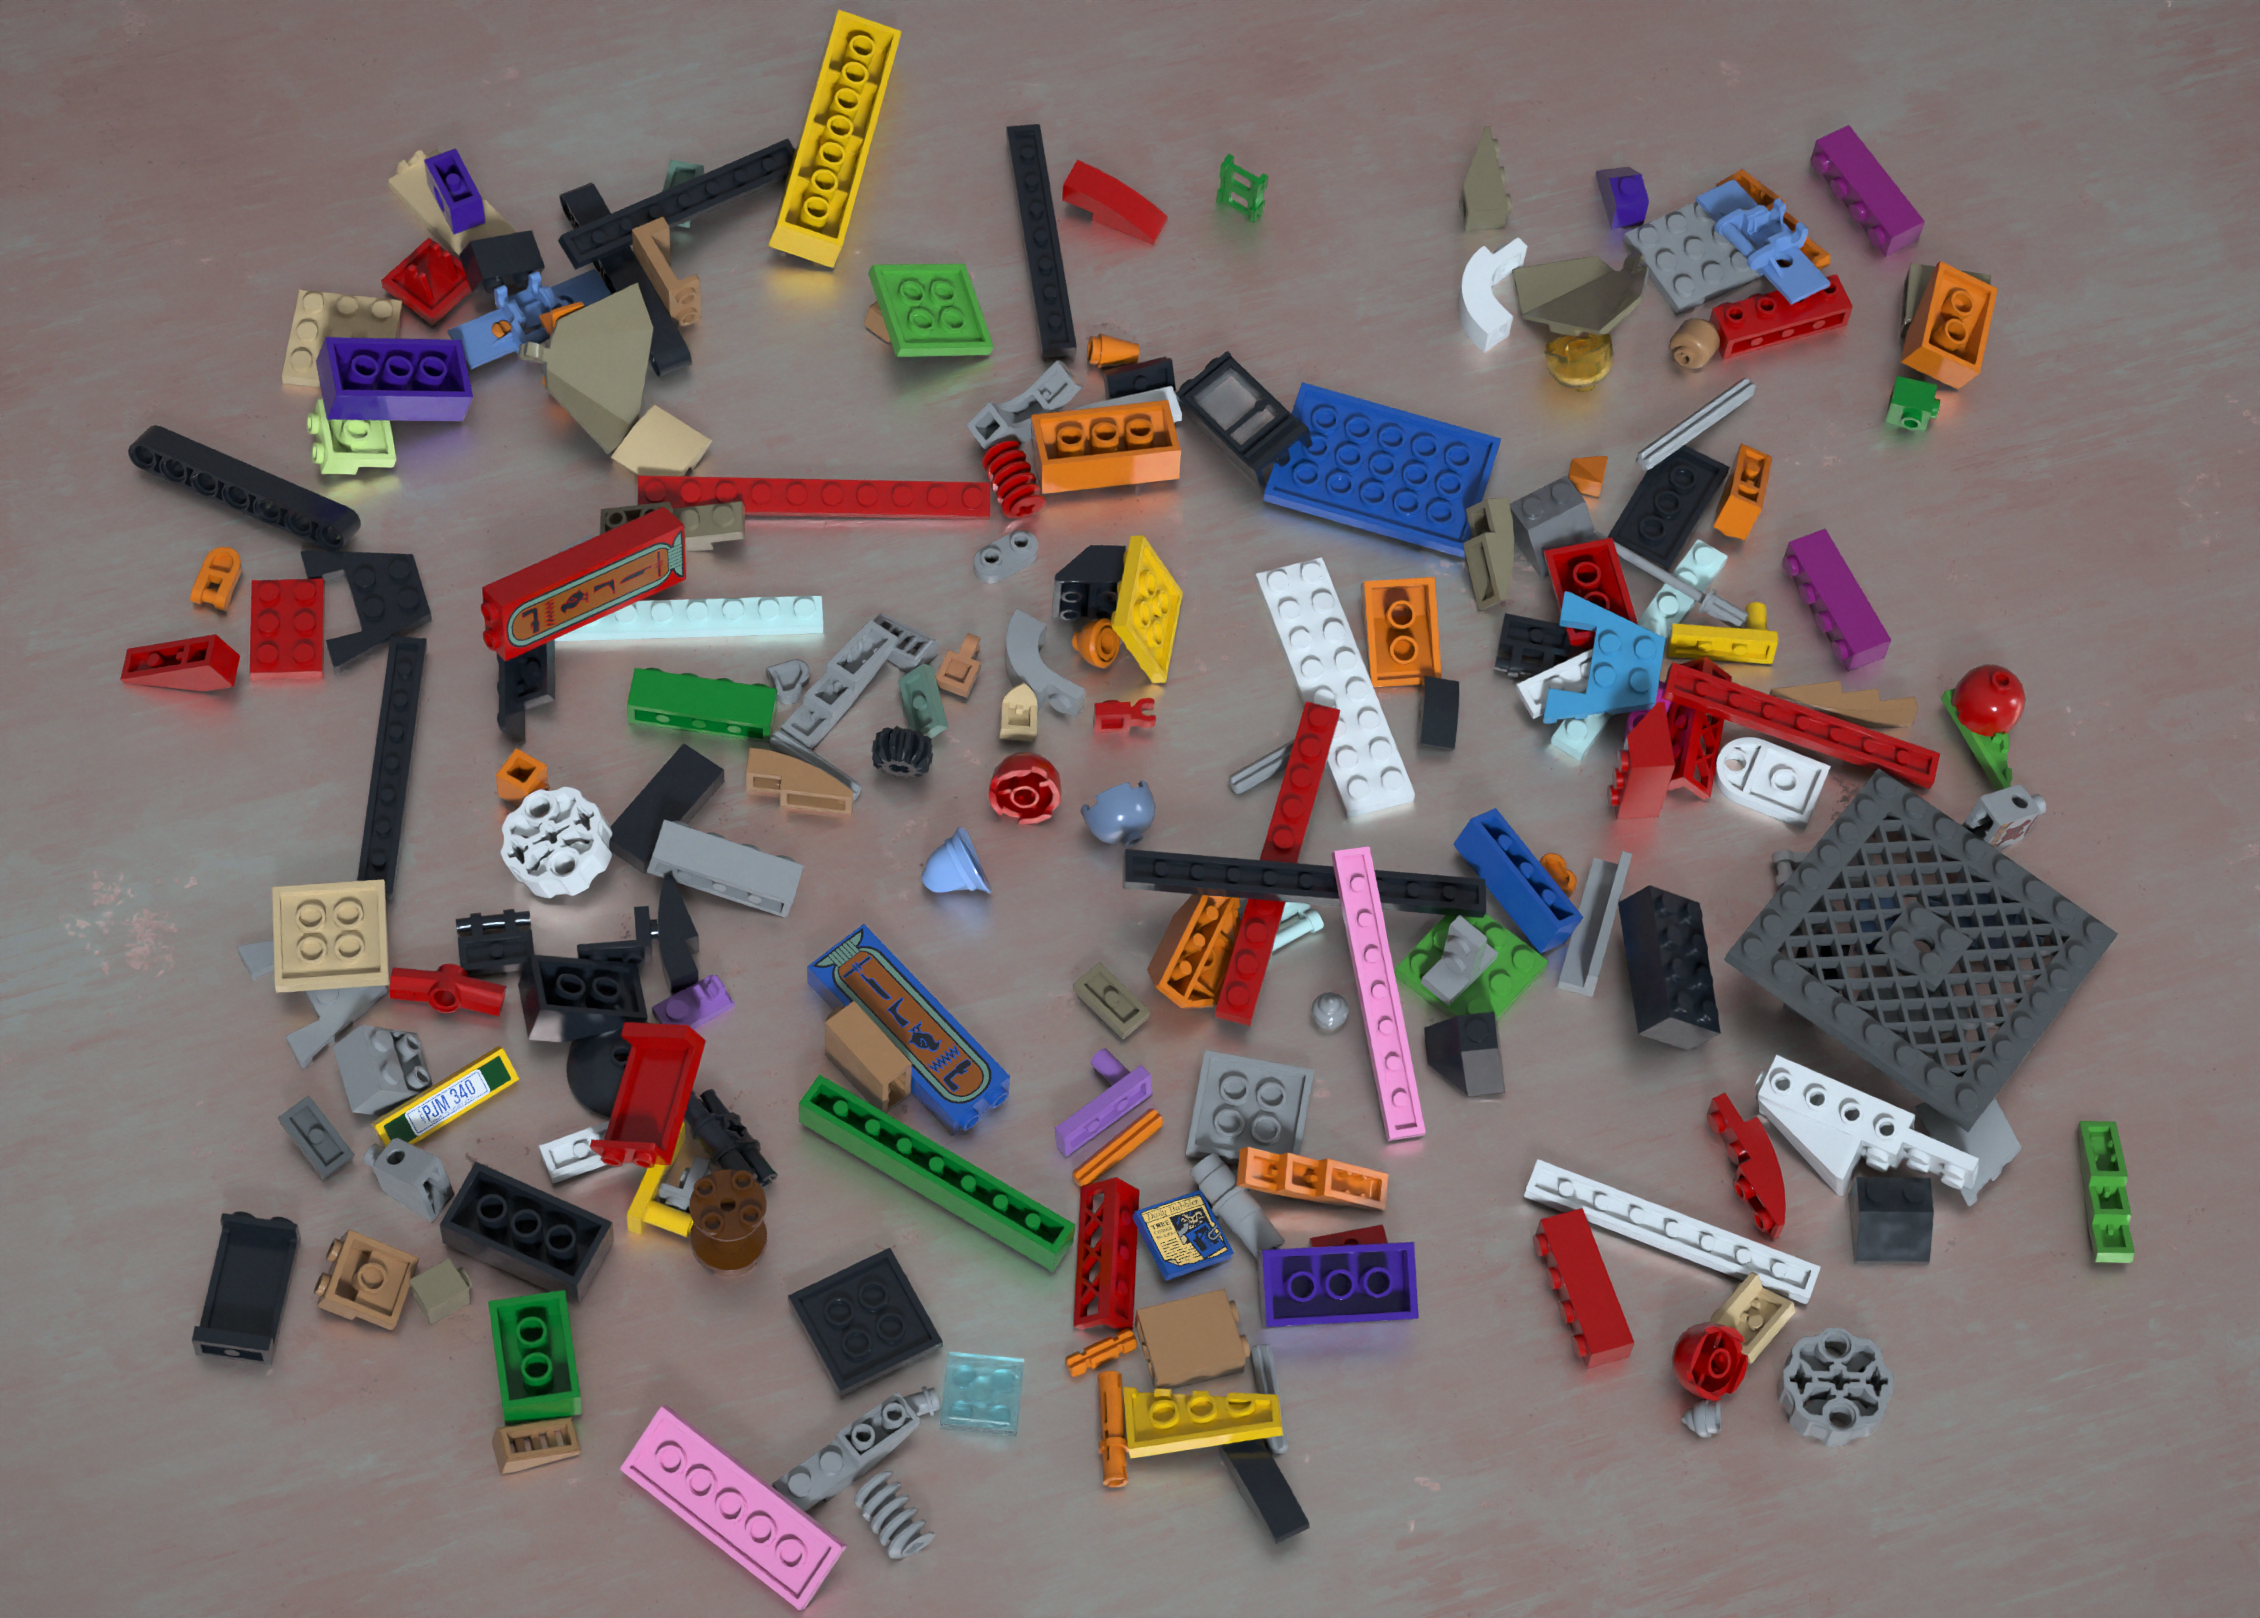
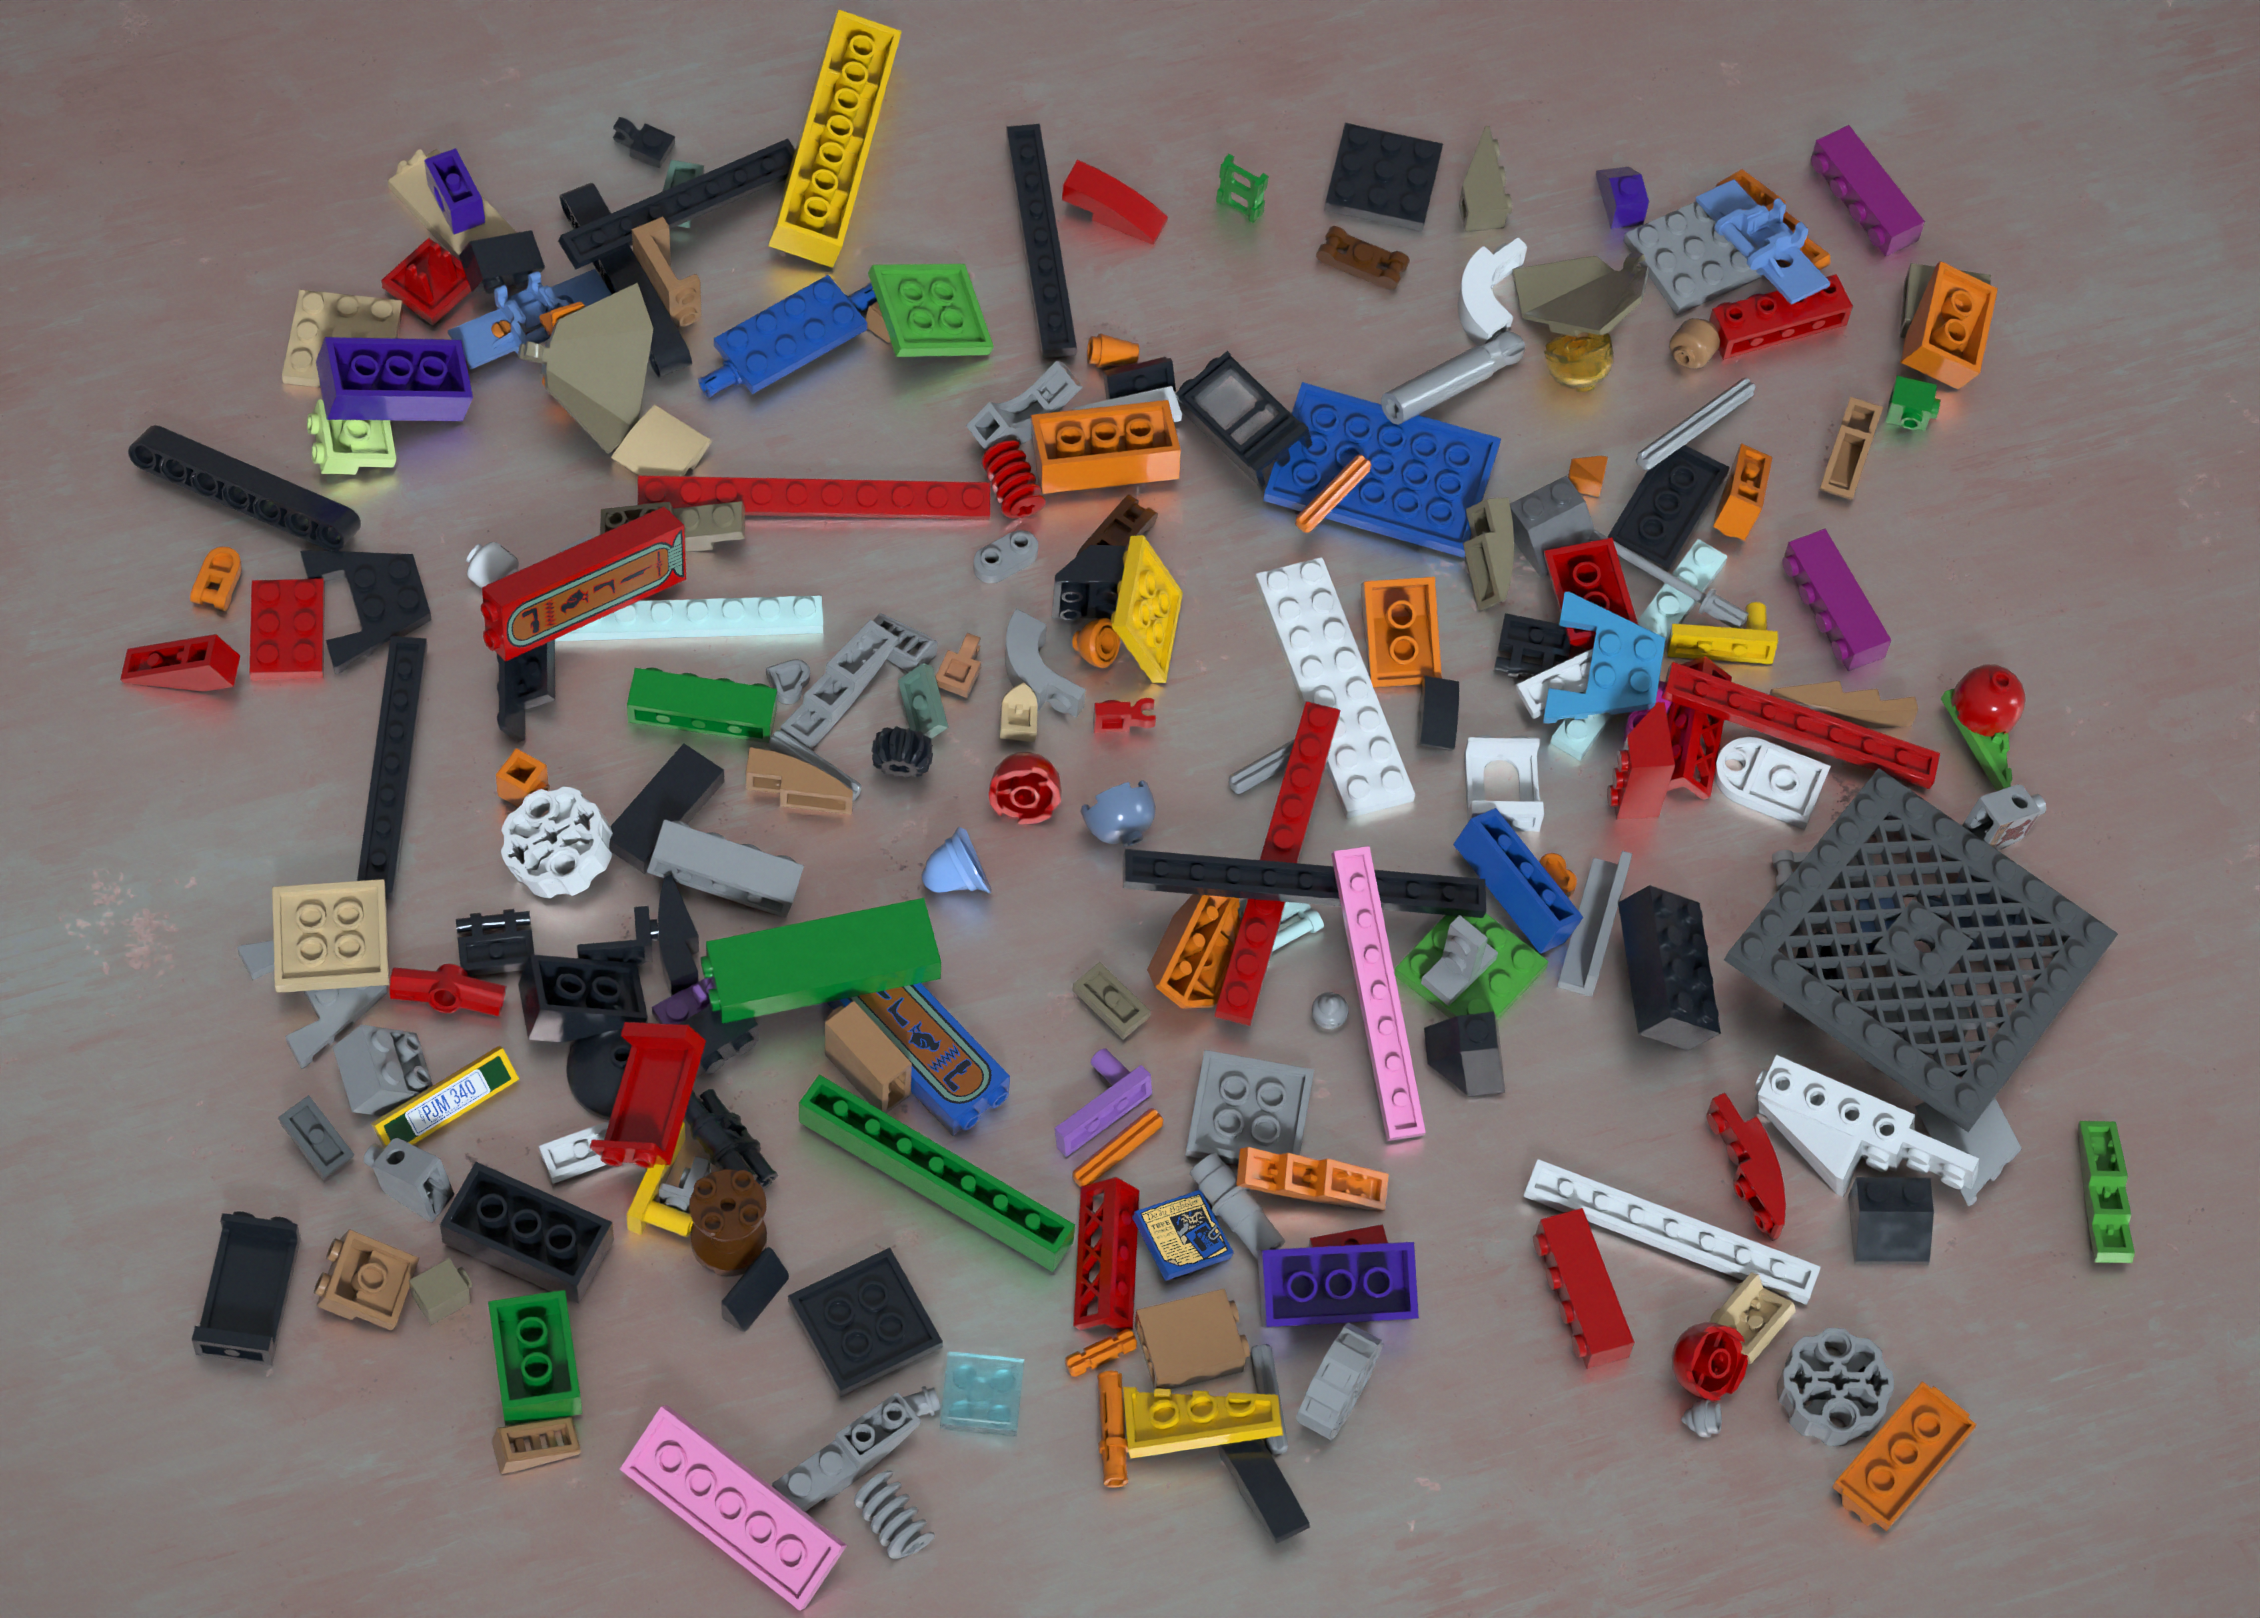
none -> white head [466,542,519,589]
none -> black plate [613,117,675,169]
none -> black brick [680,1005,759,1078]
none -> blue plate [698,275,877,398]
none -> green brick [700,898,941,1024]
none -> black slope [721,1246,789,1332]
none -> reddish brown plate [1076,495,1158,557]
none -> orange axle [1295,455,1371,533]
none -> light grey connector [1296,1322,1384,1440]
none -> reddish brown plate [1316,226,1410,290]
none -> black plate [1324,123,1443,231]
none -> light grey piece [1381,331,1525,425]
none -> white panel [1464,735,1544,831]
none -> medium nougat slope [1819,396,1883,500]
none -> orange brick [1832,1381,1977,1531]

